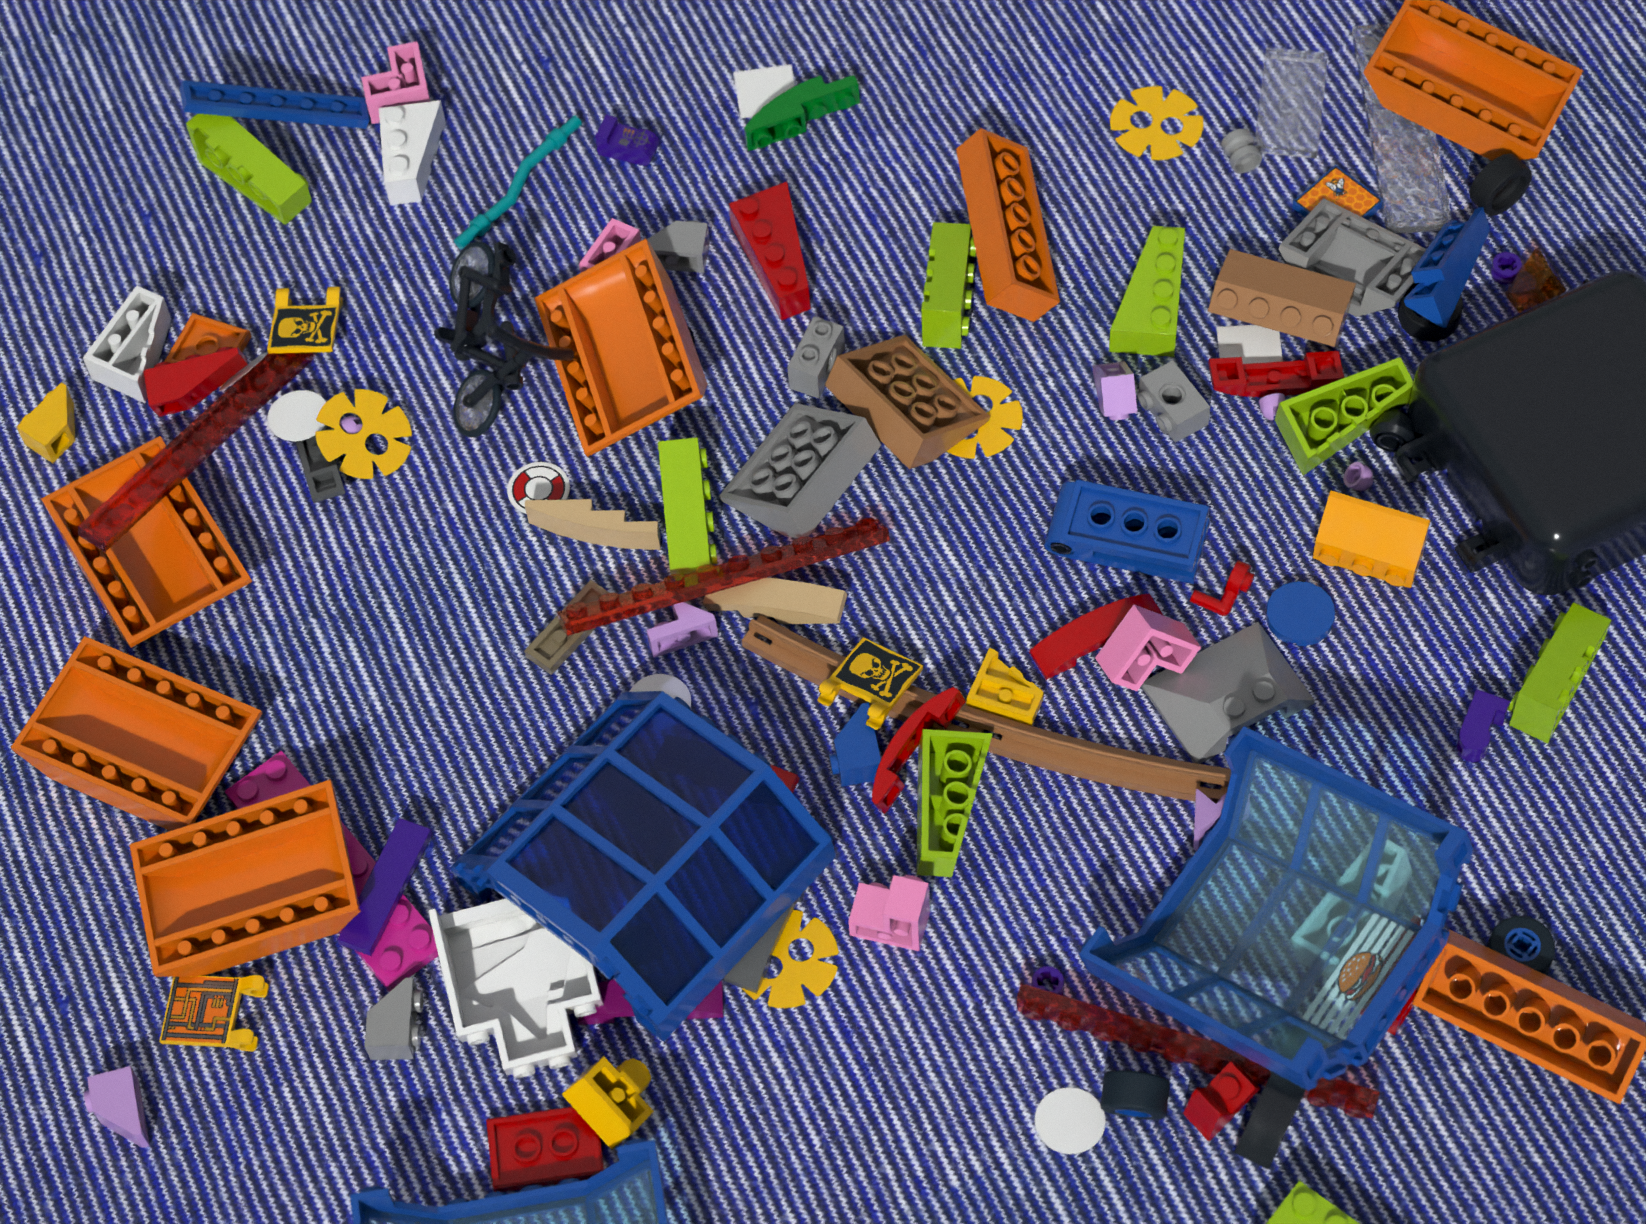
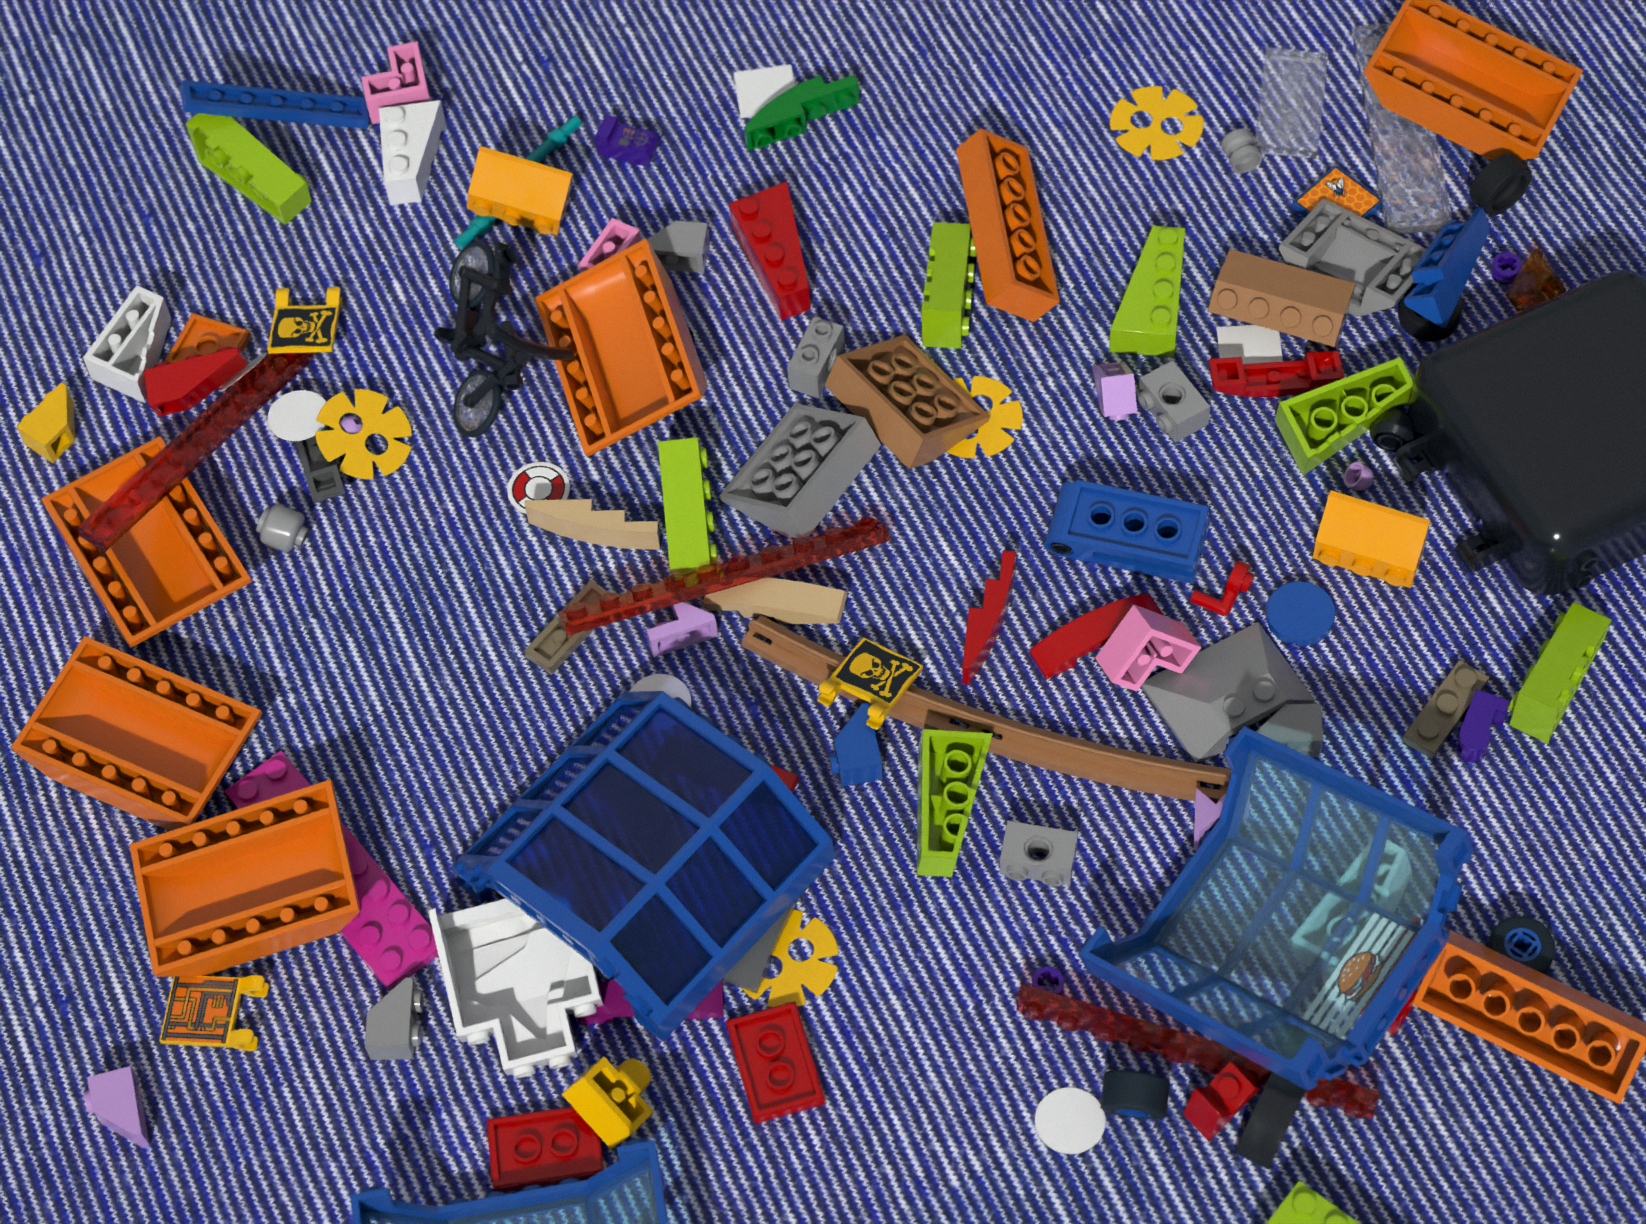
dark purple tile [337,818,433,956] -> none
bright pink brick [848,875,930,951] -> none
red slope [872,687,966,814] -> none
yellow wing [966,648,1044,726] -> none
lavender hinge [1259,393,1286,421] -> none
none -> light grey head [256,504,309,553]
none -> light orange slope [467,146,573,236]
none -> red tile [725,1001,826,1124]
none -> red slope [962,551,1016,685]
none -> light grey brick [1000,821,1078,887]
none -> light grey slope [1256,704,1323,761]
none -> dark tan plate [1402,660,1489,759]

